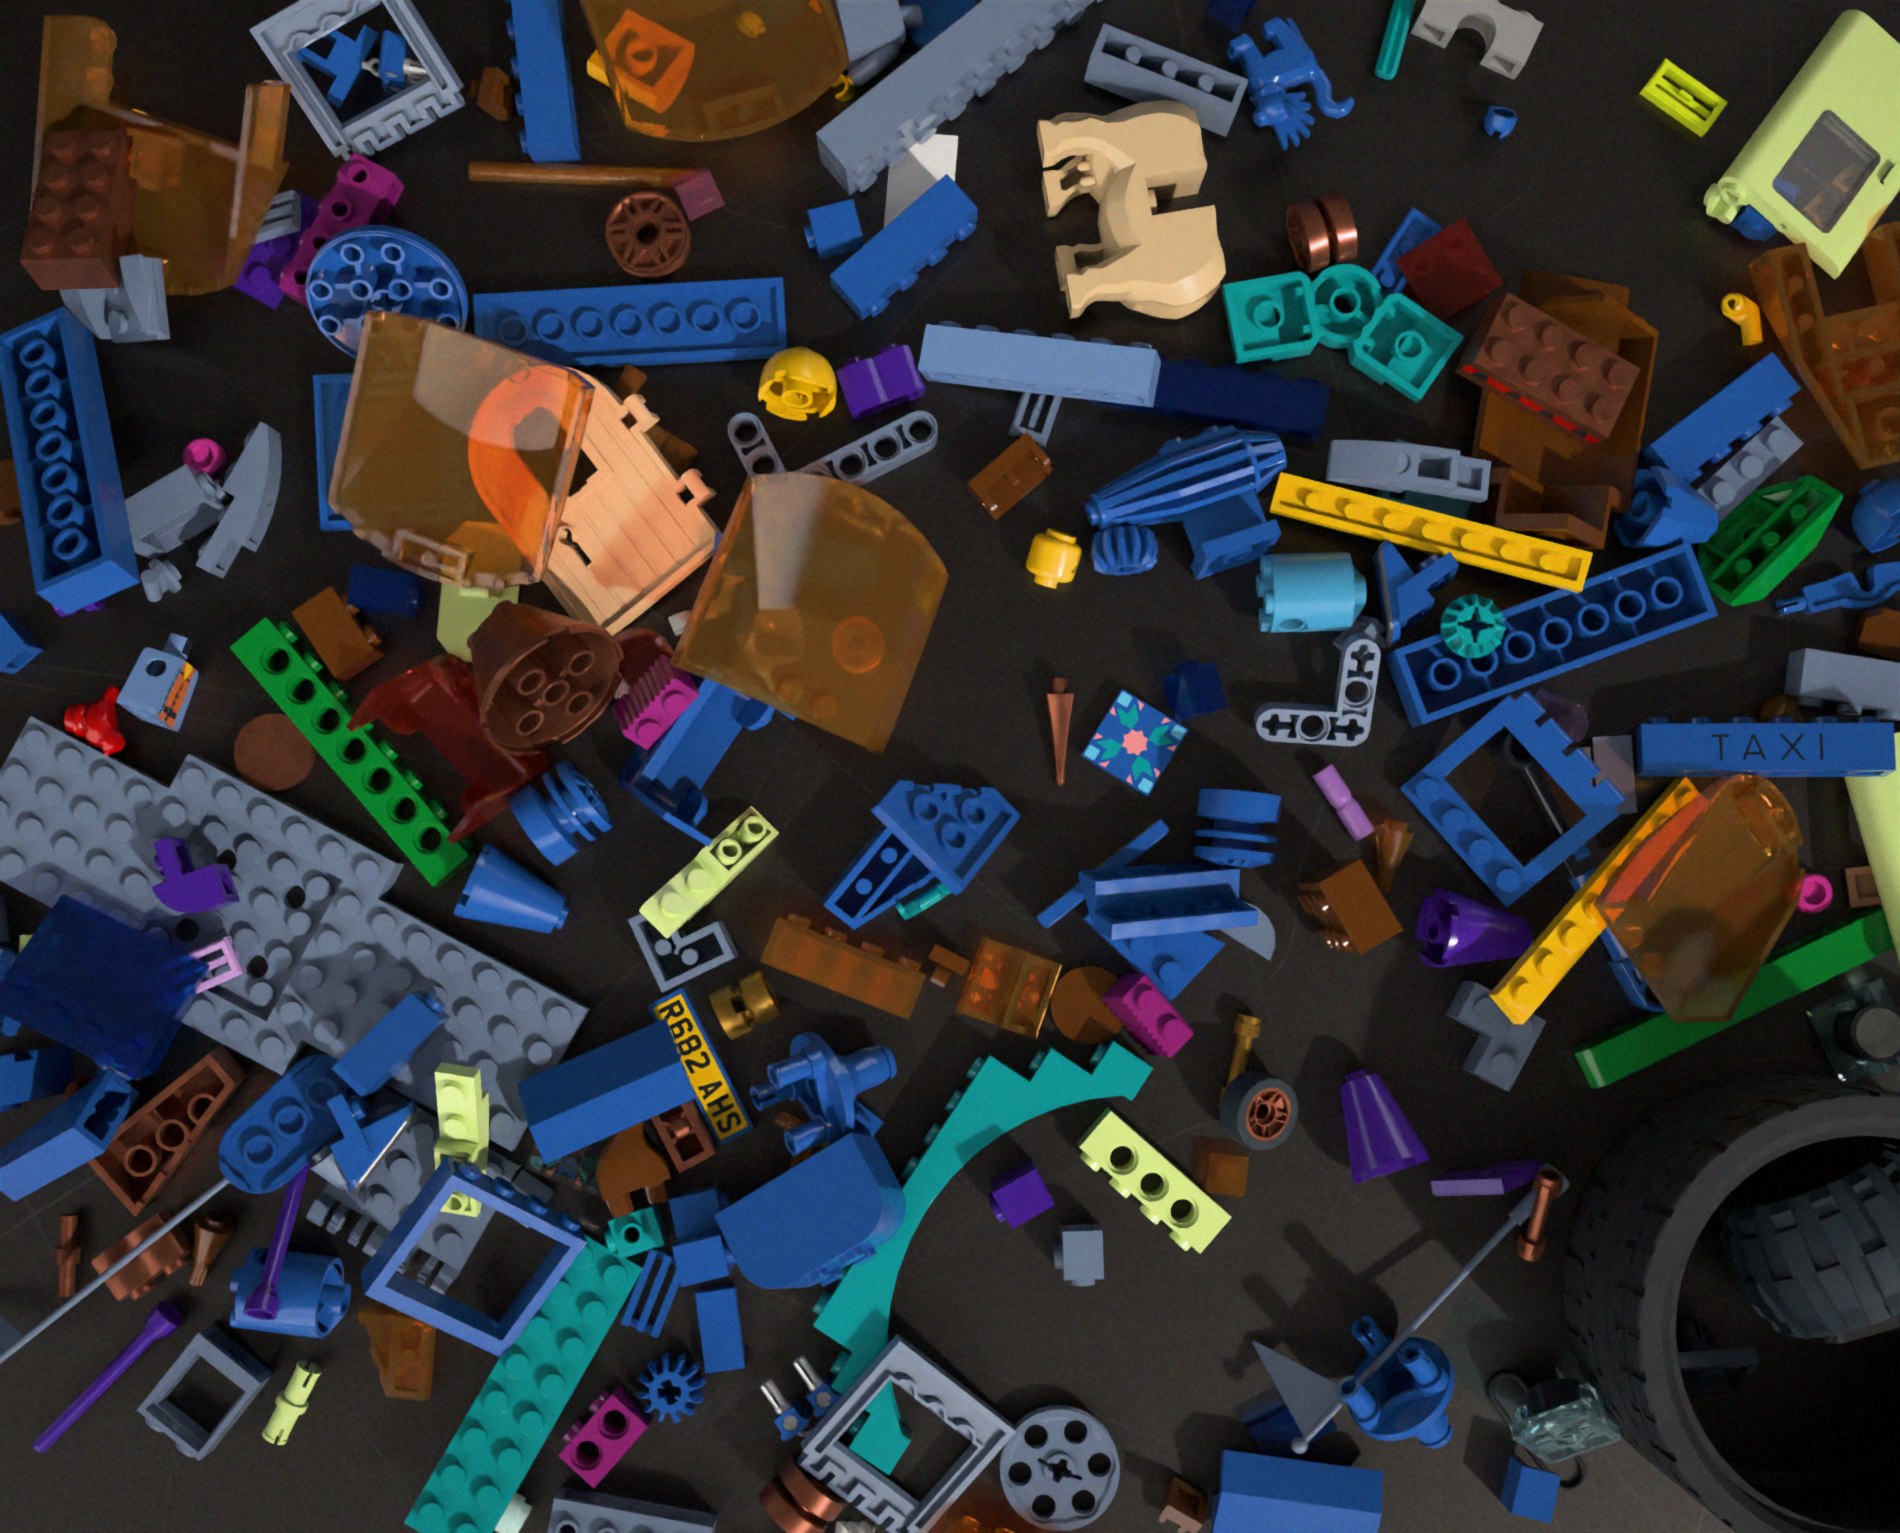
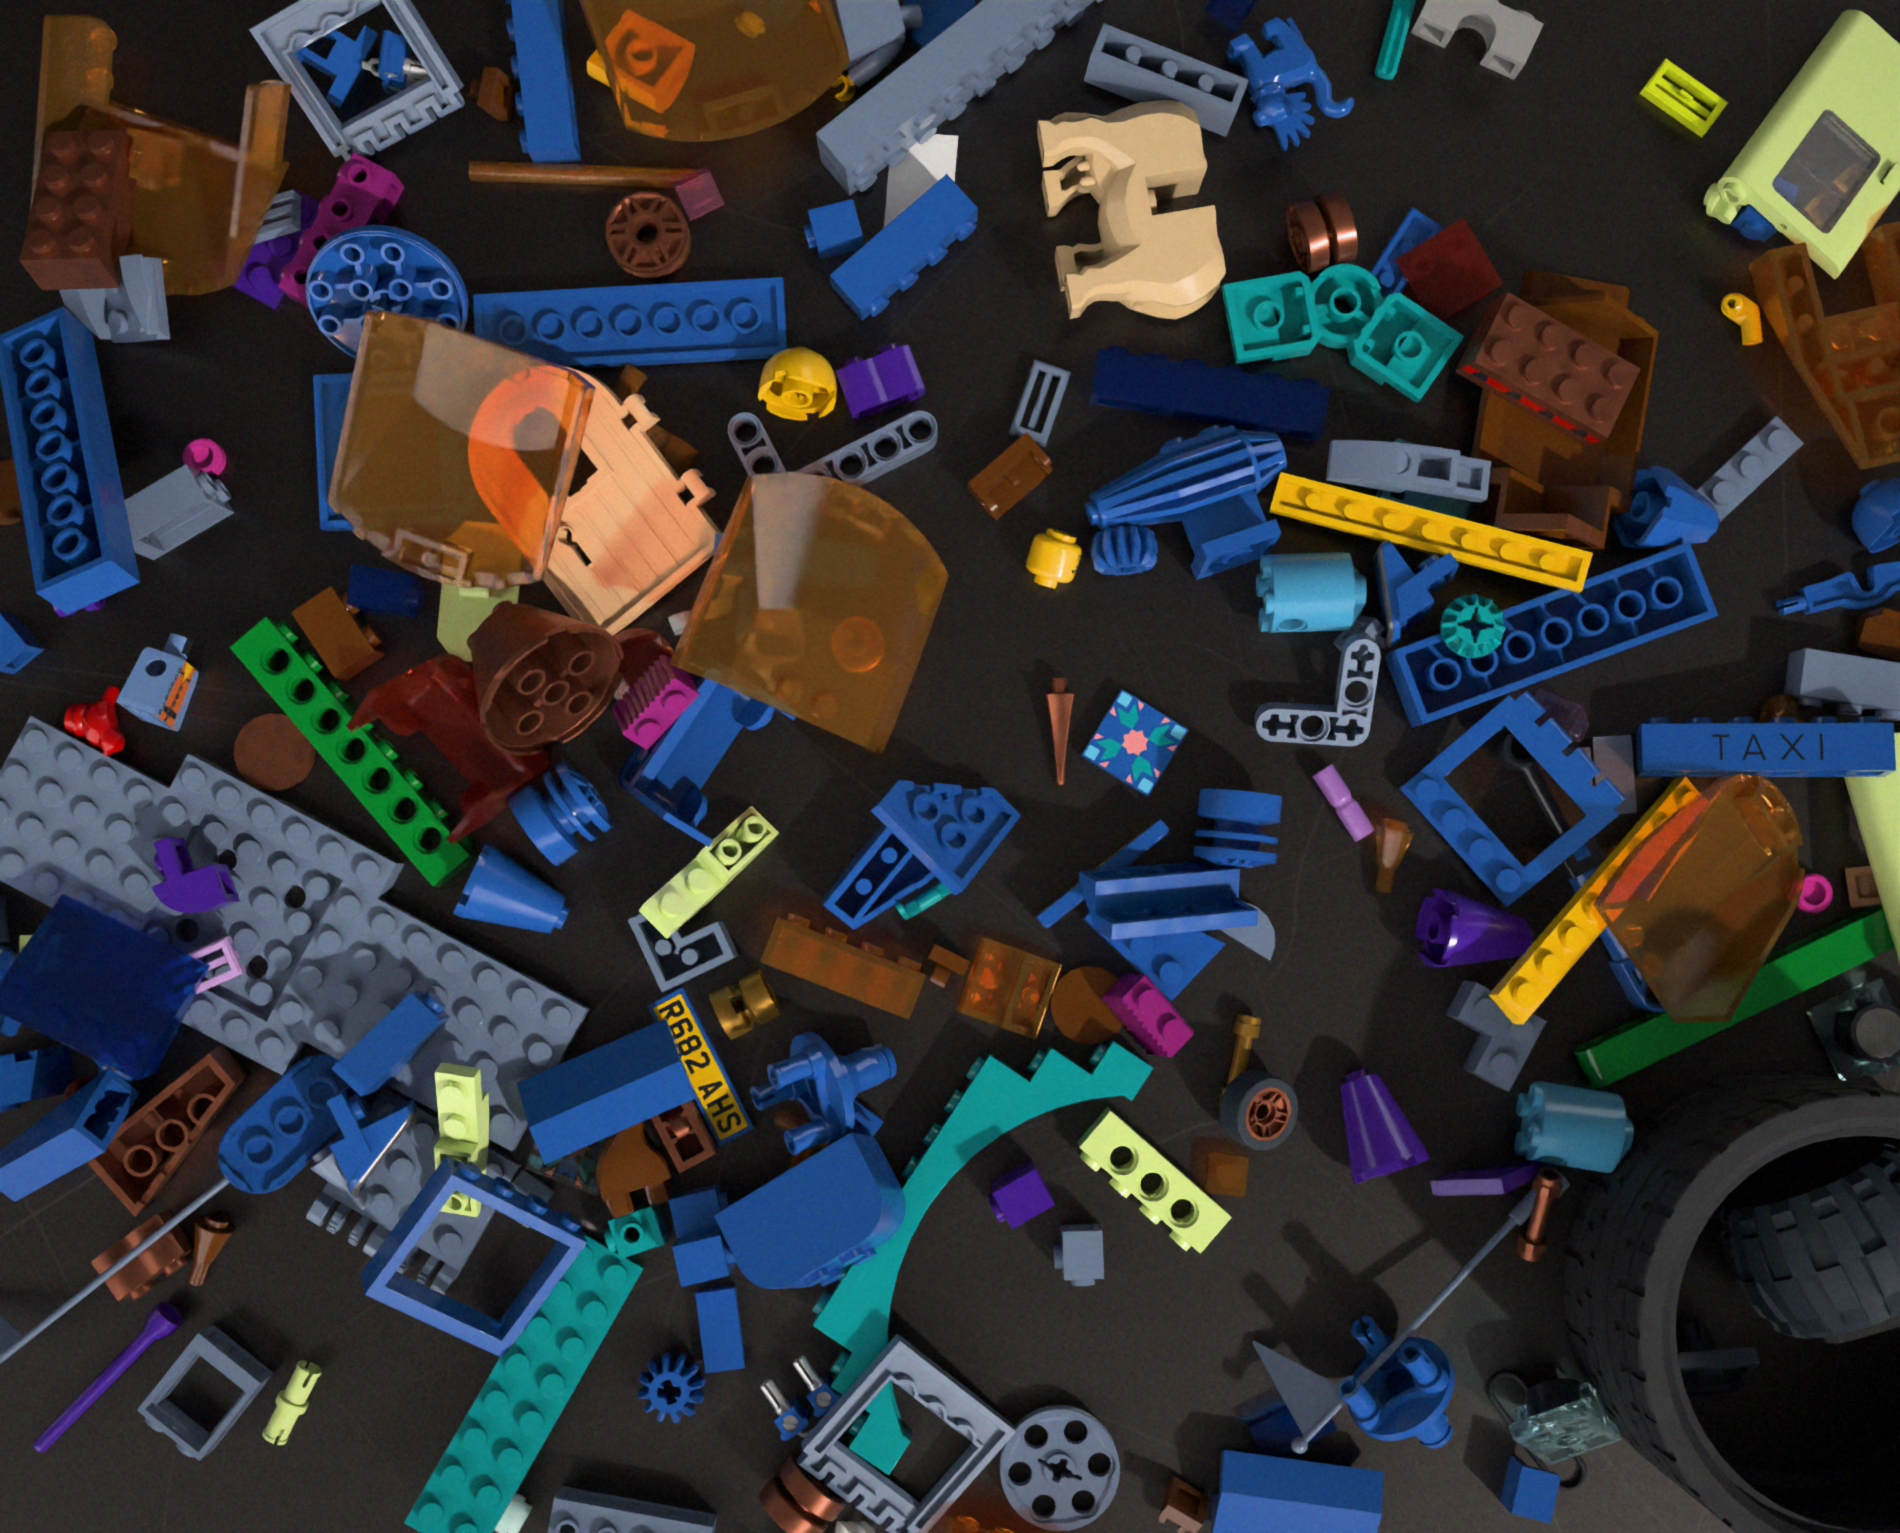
copper bar [54,1214,81,1297] -> none
sand blue plate [141,558,182,602] -> none
sand blue slope [196,421,282,578] -> none
blue cylinder [230,1247,351,1339] -> none
dark purple piece [243,1161,311,1320] -> none
clear orange wing [358,1309,436,1401] -> none
magenta brick [558,1384,654,1488] -> none
blue tile [621,1247,680,1338] -> none
medium blue brick [918,321,1161,407] -> none
clear blue brick [1162,659,1228,723] -> none
reddish brown brick [1297,858,1403,955] -> none
blue hinge [1484,105,1518,139] -> none
blue brick [1639,352,1802,484] -> none
green wedge [1697,475,1843,607] -> none
none -> dark azure cylinder [1514,1081,1634,1173]

